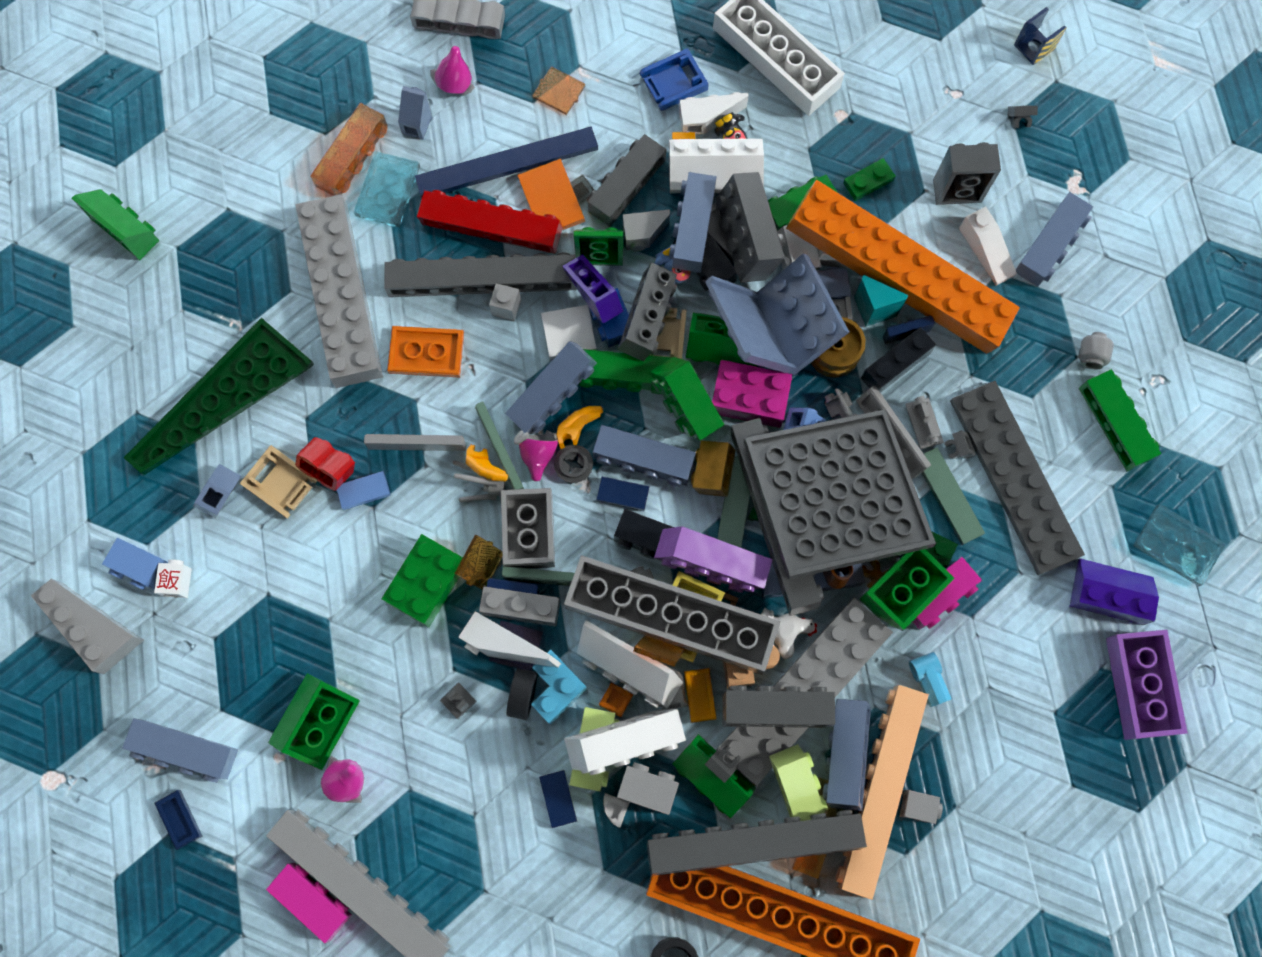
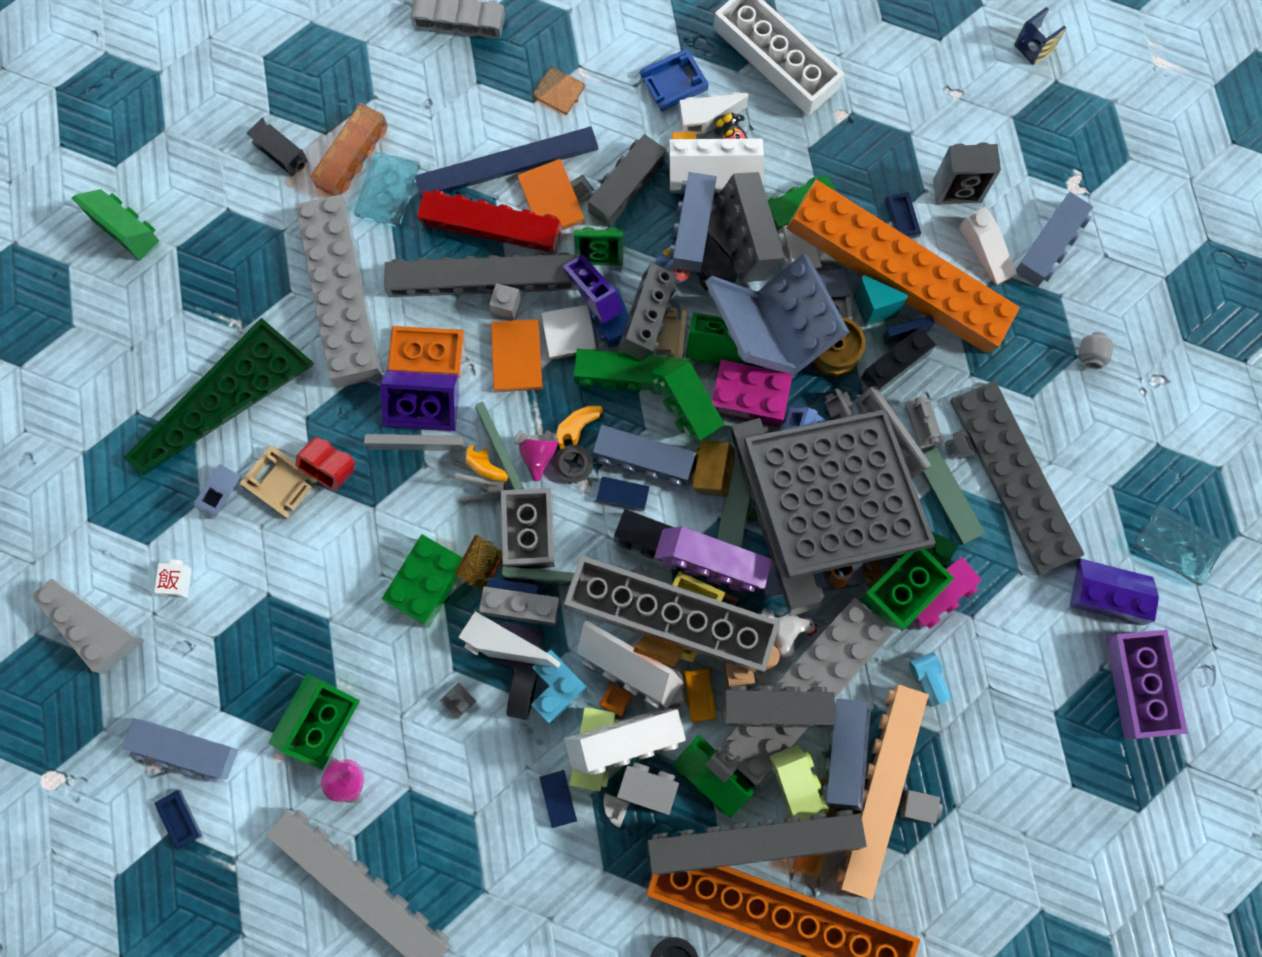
medium blue brick [102,538,168,590] -> none
dark pink brick [266,862,352,943] -> none
medium blue tile [337,471,391,510] -> none
sand blue slope [398,86,432,140] -> none
dark pink hat [430,46,475,96] -> none
sand blue brick [505,341,597,434] -> none
light grey slope [623,210,670,252] -> none
green plate [843,158,896,201] -> none
dark grey tile [1007,105,1038,128] -> none
green brick [1079,369,1161,472] -> none
none -> black window [247,117,308,177]
none -> dark purple slope [380,370,459,431]
none -> orange tile [491,319,543,392]
none -> dark blue tile [885,192,921,239]

